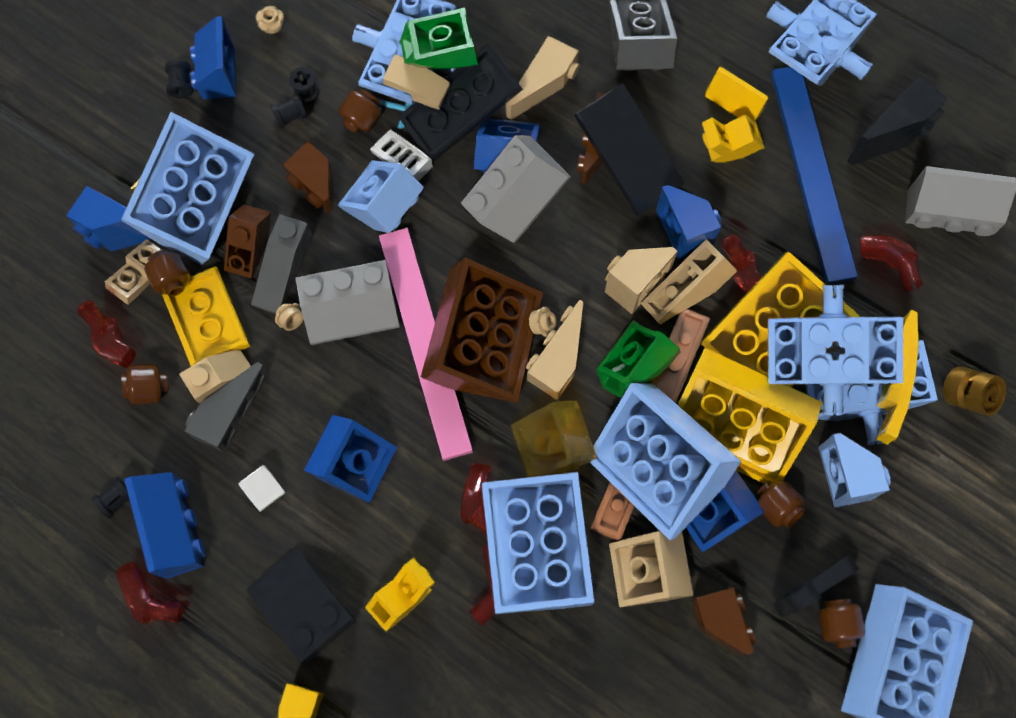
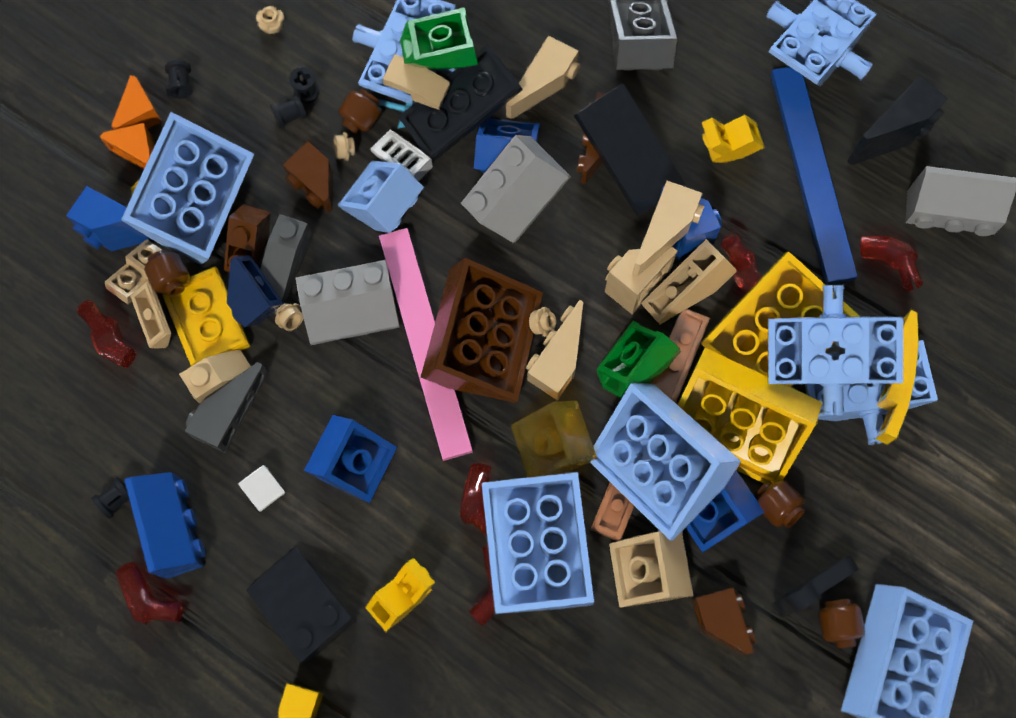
reddish brown head [121,364,168,405] -> none
blue slope [190,16,236,99] -> none
yellow slope [705,67,769,121] -> none
light blue slope [818,433,890,508] -> none
pearl gold wheel [943,366,1006,416] -> none
none -> orange slope [100,123,154,170]
none -> orange slope [111,75,162,130]
none -> tan slope [130,280,171,348]
none -> dark blue slope [227,255,284,328]
none -> tan plate [334,132,355,161]
none -> tan slope [632,181,704,276]

